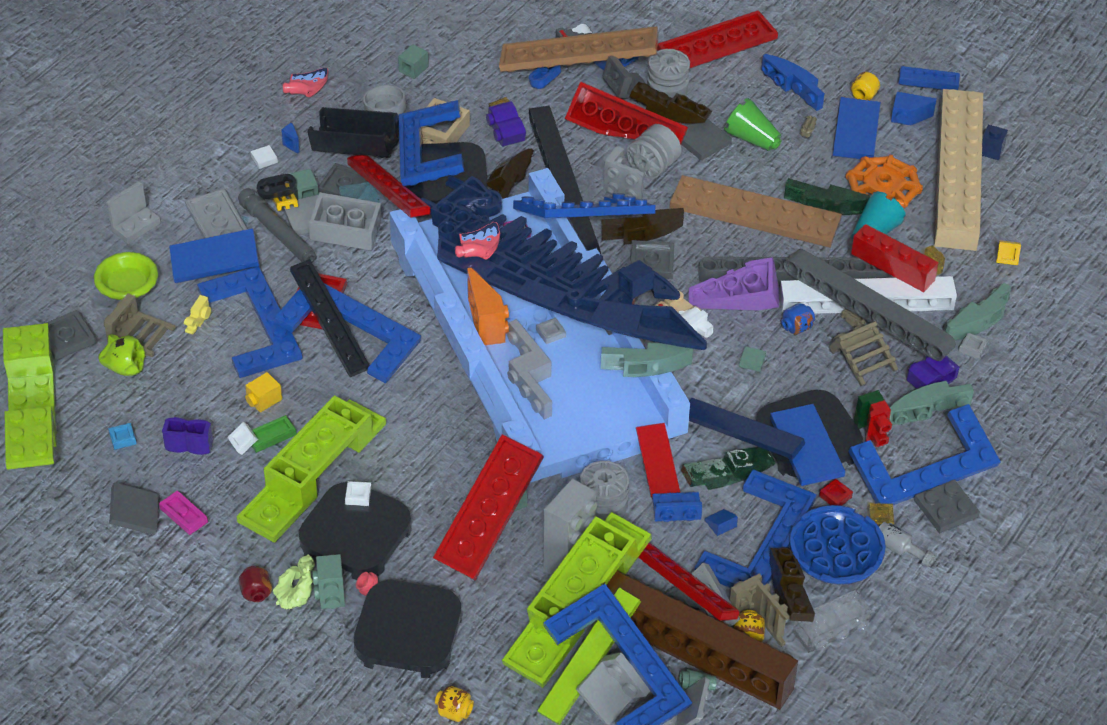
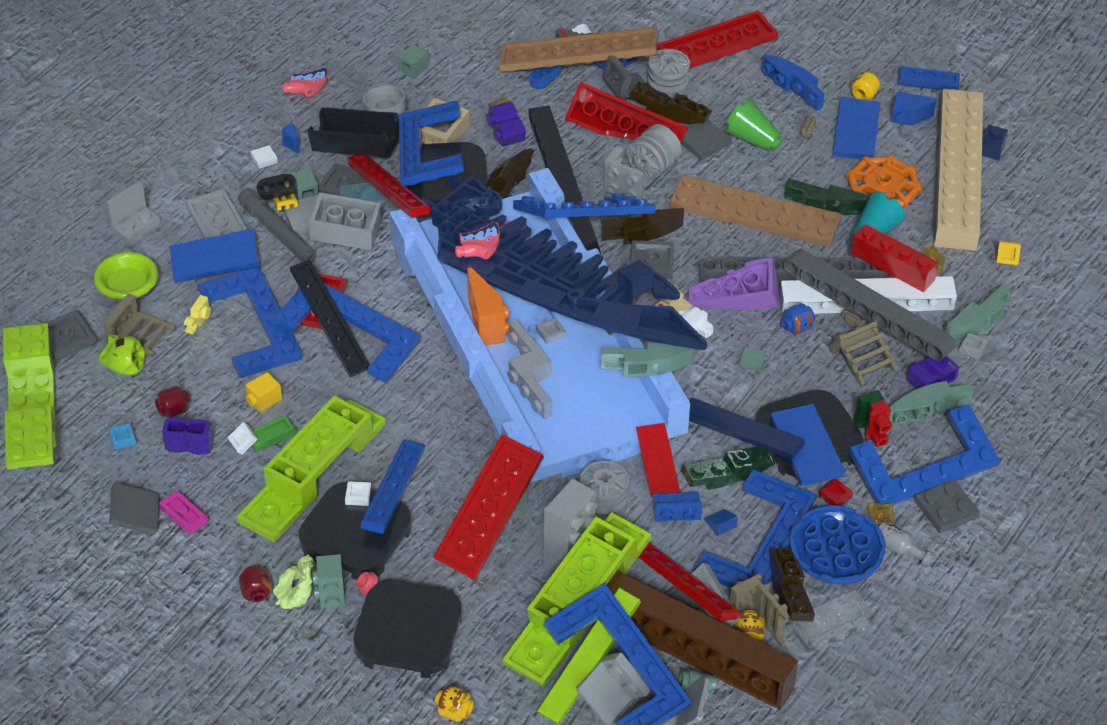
none -> dark red head [155,386,190,418]
none -> blue tile [361,439,425,534]

